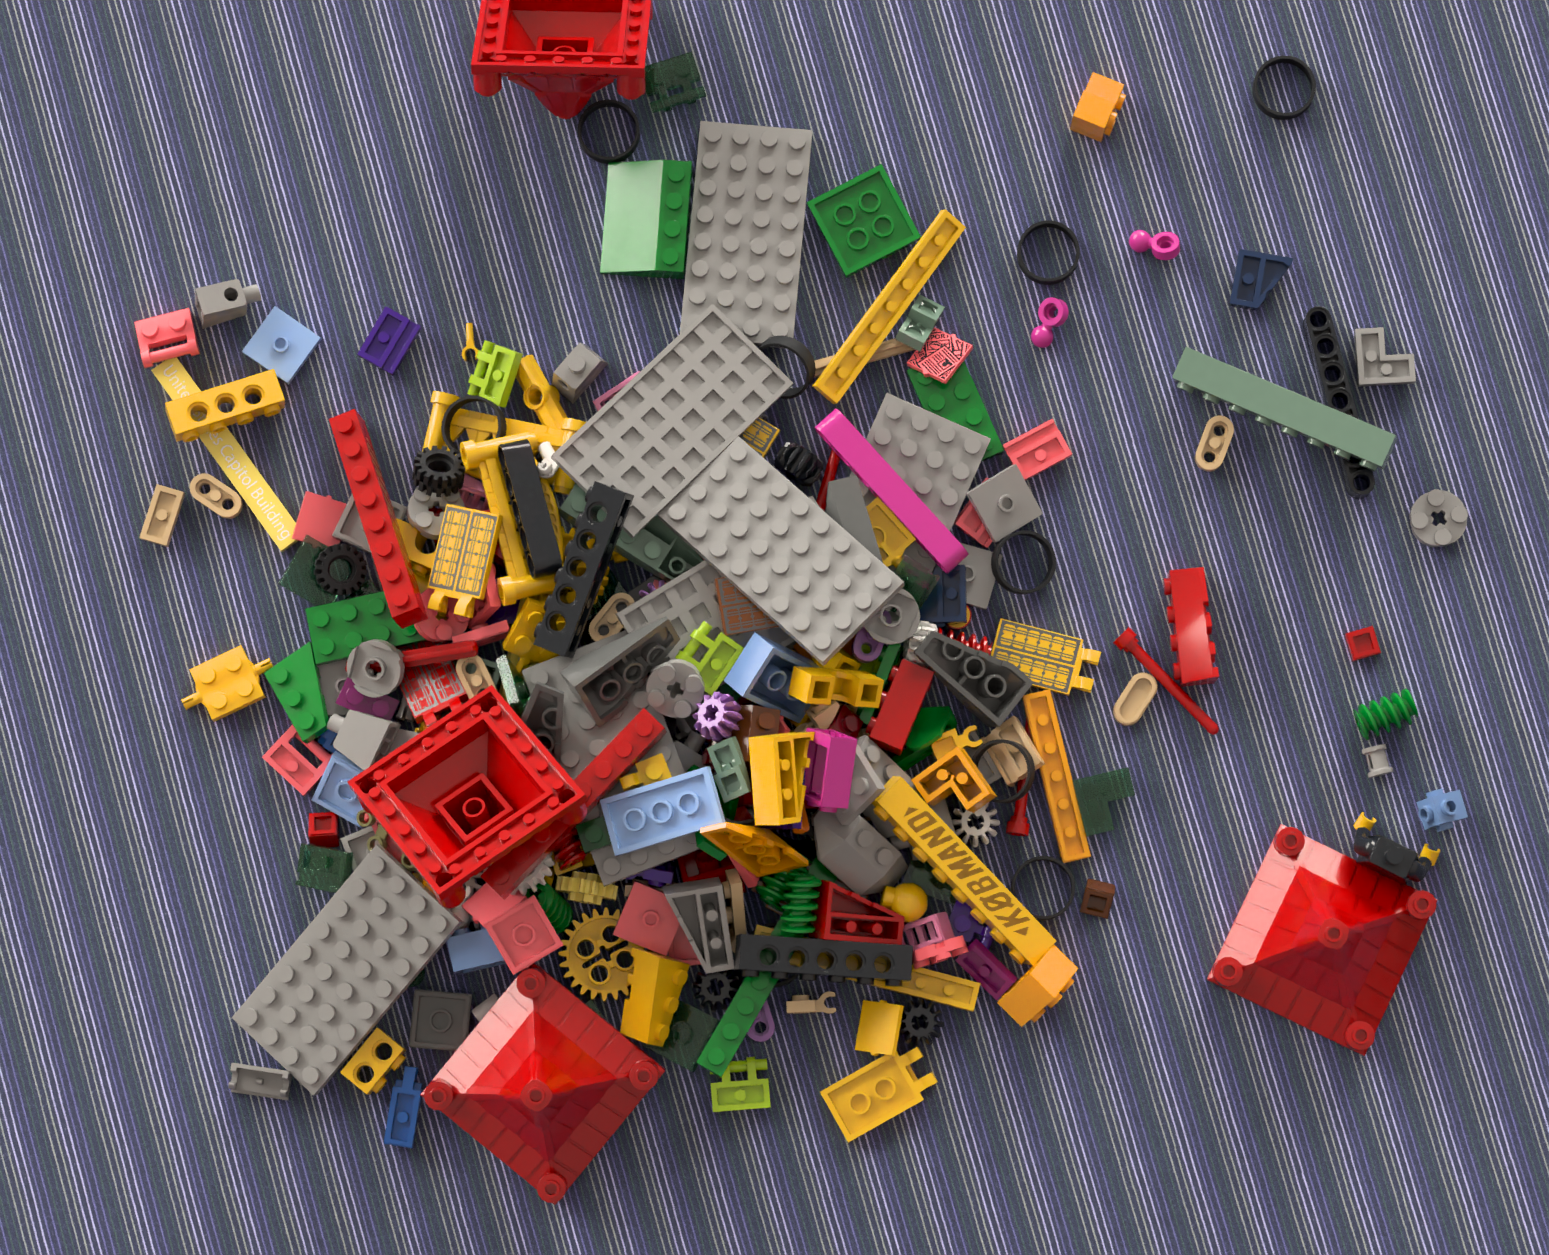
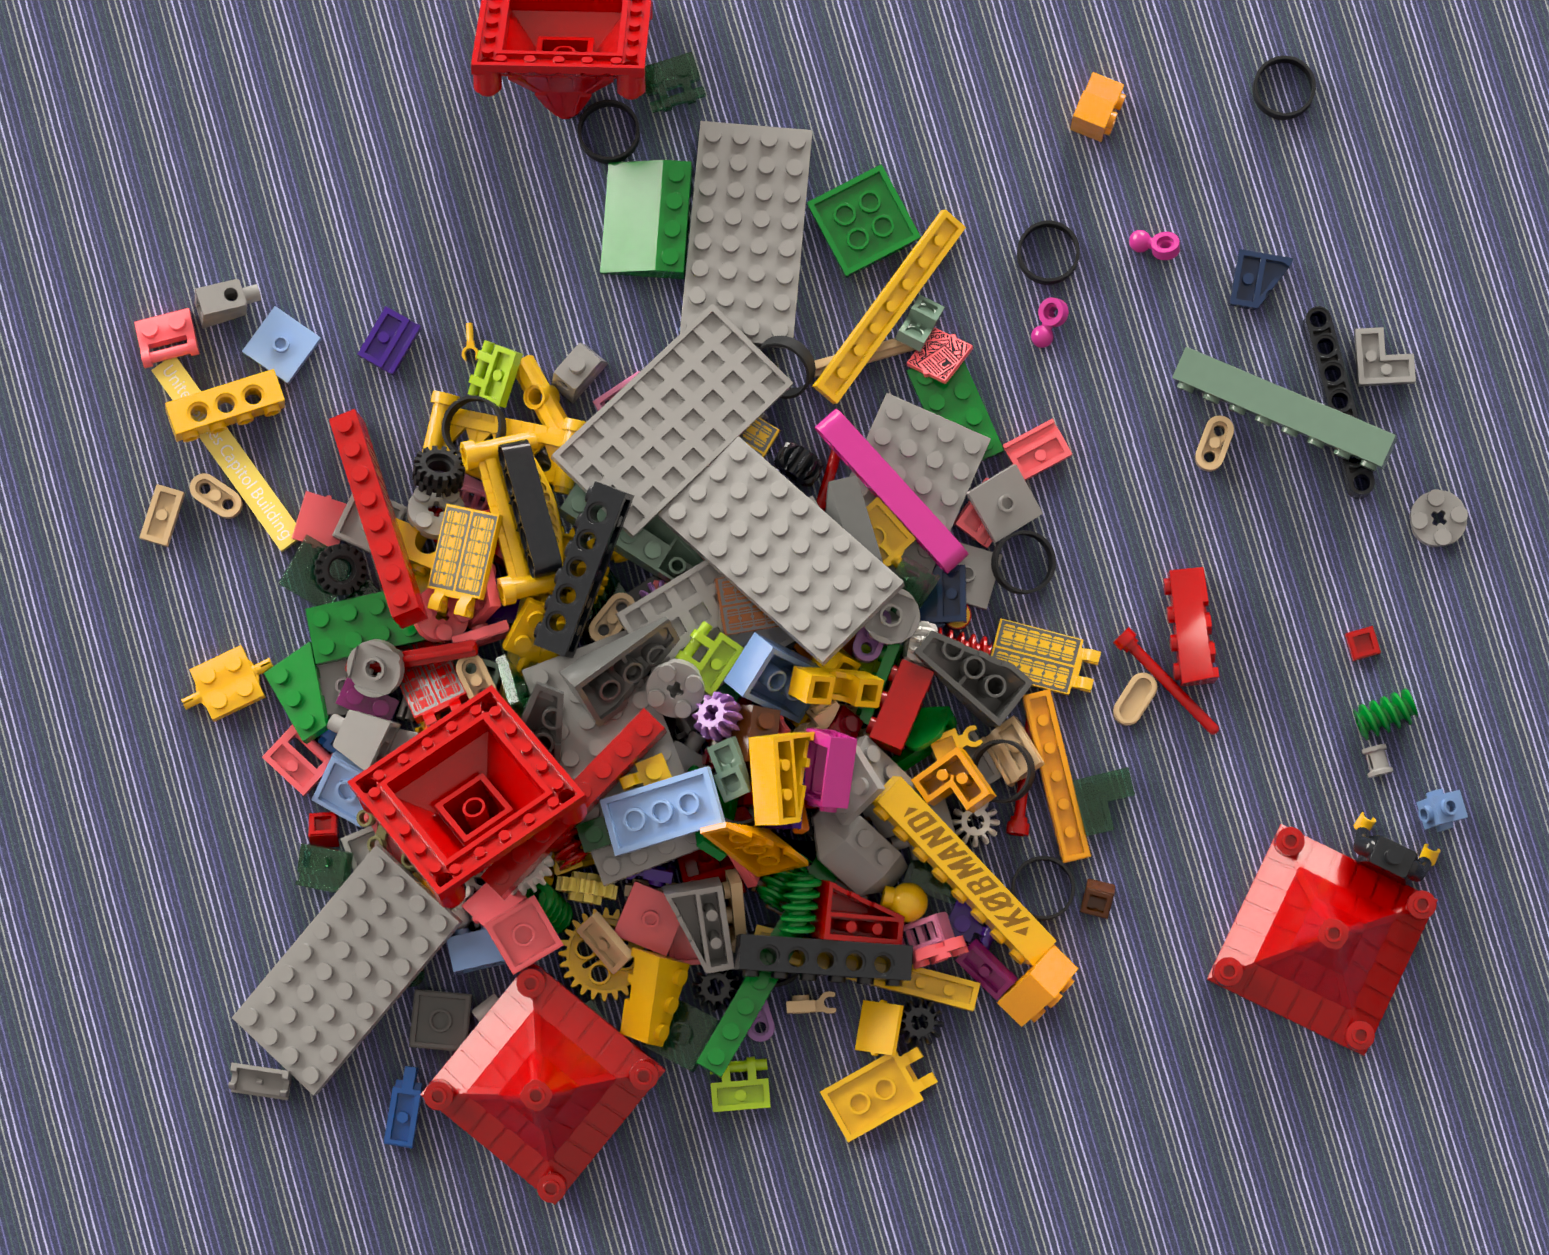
yellow brick [340,1027,406,1095] -> none
white arm [537,441,559,479] -> none
none -> tan plate [576,911,633,975]

